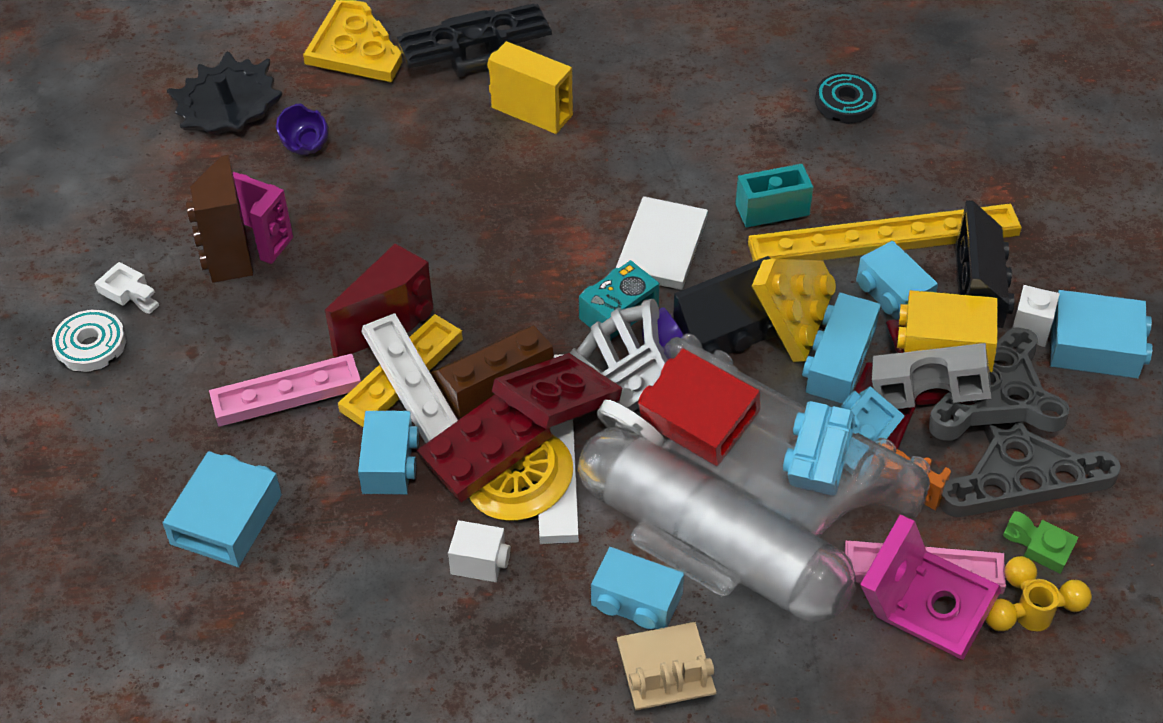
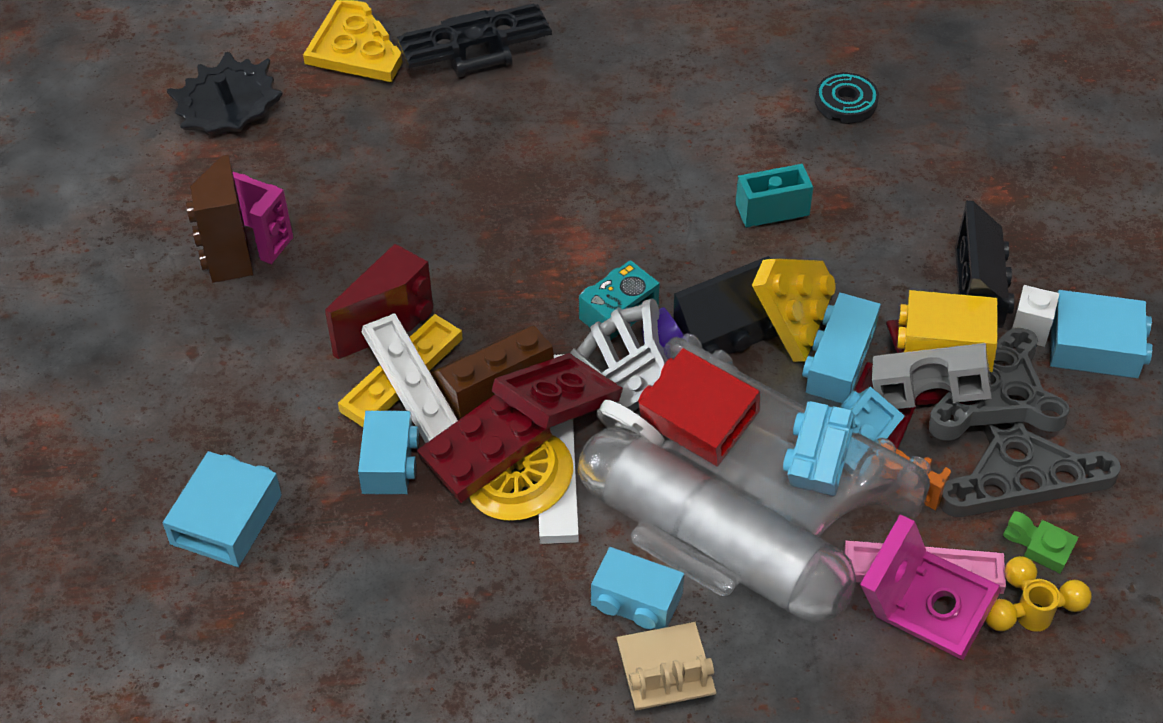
white tile [52,309,126,372] -> none
white plate [95,262,159,314] -> none
bright pink plate [209,354,361,427] -> none
dark purple hair [276,103,329,156] -> none
white brick [448,520,511,582] -> none
yellow brick [487,41,573,134] -> none
white tile [616,196,708,290] -> none
yellow tile [748,204,1022,262] -> none
medium azure brick [856,241,938,320] -> none

